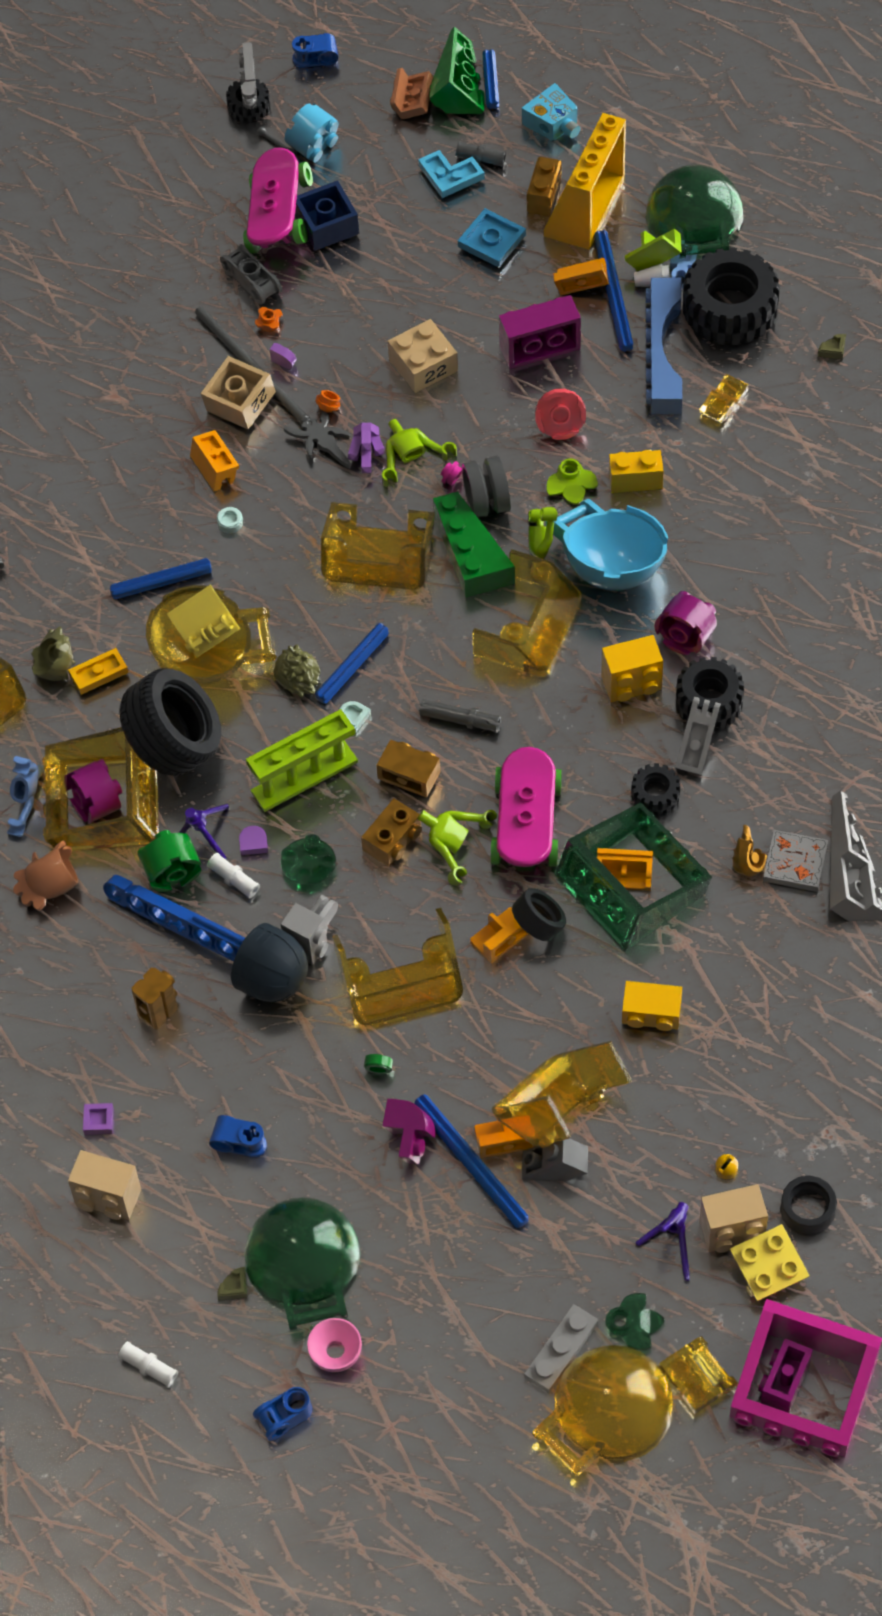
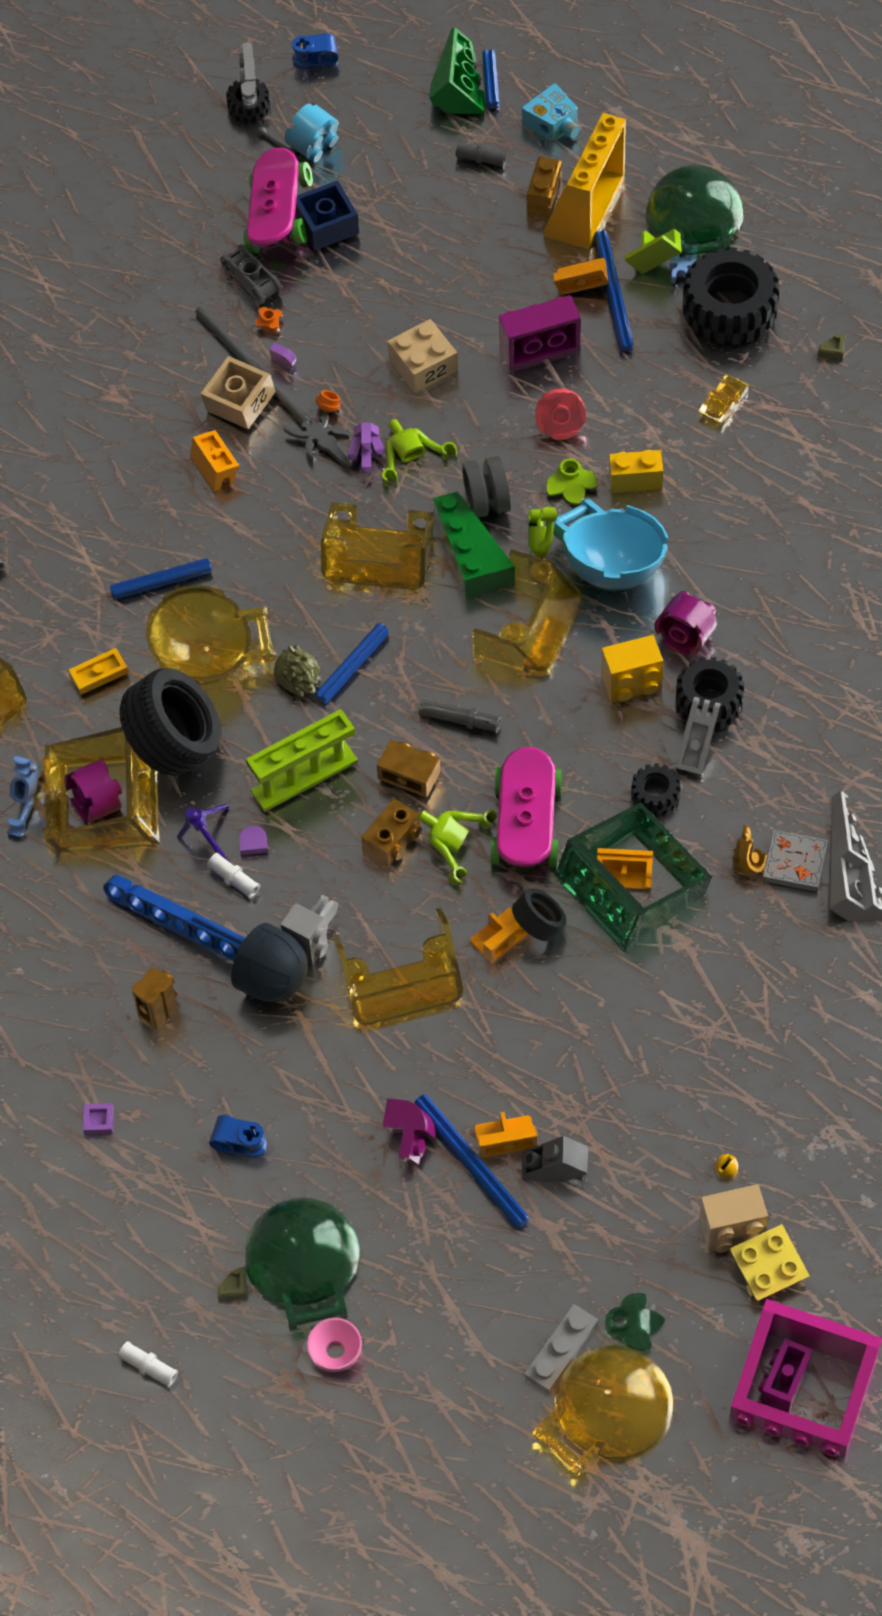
nougat piece [13,840,78,911] -> none
olive hair [31,626,75,682] -> none
tan brick [68,1150,141,1220] -> none
green brick [137,830,202,892] -> none
light yellow hinge [167,584,240,658] -> none
light aqua tile [217,507,243,534] -> none
blue piece [253,1387,313,1441] -> none
clear green dish [281,834,336,885] -> none
light aqua tile [340,701,371,733] -> none
green tile [364,1054,393,1074] -> none
nougat bracket [390,68,433,120] -> none
medium azure plate [418,150,485,198] -> none
dark pink plate [440,461,462,486] -> none
dark azure plate [458,208,526,267] -> none
clear yellow windscreen [491,1041,632,1148] -> none
yellow brick [622,981,683,1031] -> none
white cone [634,263,671,287] -> none
dark purple plant [636,1202,690,1282] -> none
medium blue arch [646,278,682,414] -> none
clear yellow plate [659,1336,738,1414] -> none
black tyre [780,1175,837,1235] -> none

